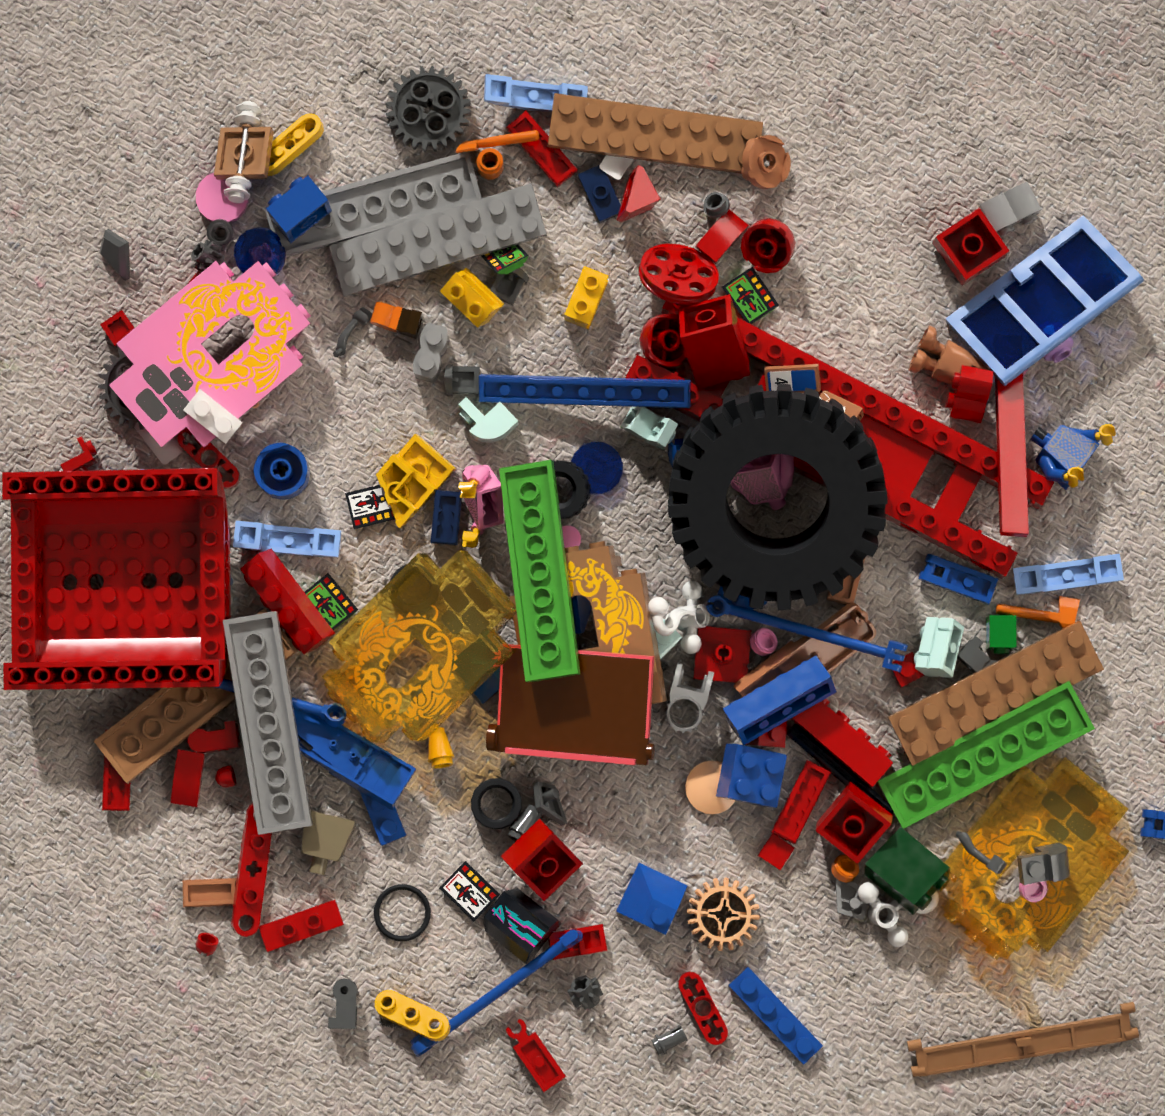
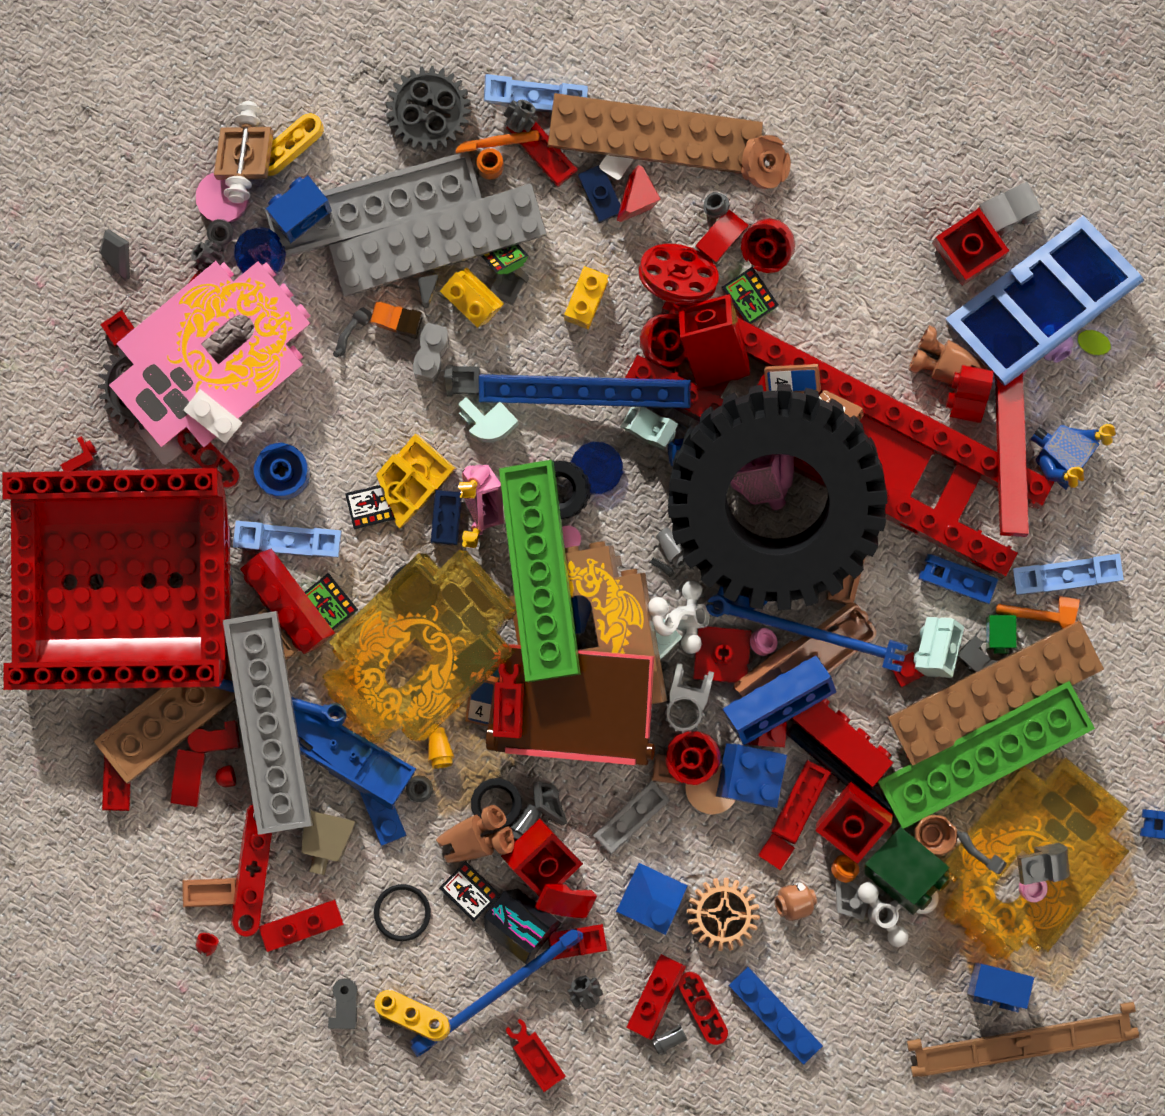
none -> dark grey plate [406,775,433,802]
none -> dark grey slope [418,275,439,309]
none -> nougat piece [436,805,514,863]
none -> tile [465,672,499,727]
none -> red plate [493,663,524,738]
none -> dark grey gear [503,100,538,133]
none -> red slope [535,884,597,918]
none -> light grey tile [593,781,670,855]
none -> red plate [626,954,686,1040]
none -> dark grey leg [649,557,674,577]
none -> nougat tile [652,754,679,784]
none -> light grey cone [656,527,686,568]
none -> red cylinder [666,731,721,785]
none -> nougat head [775,882,817,921]
none -> nougat hair [914,815,957,856]
none -> blue brick [967,962,1035,1013]
none -> lime sticker [1078,330,1111,355]

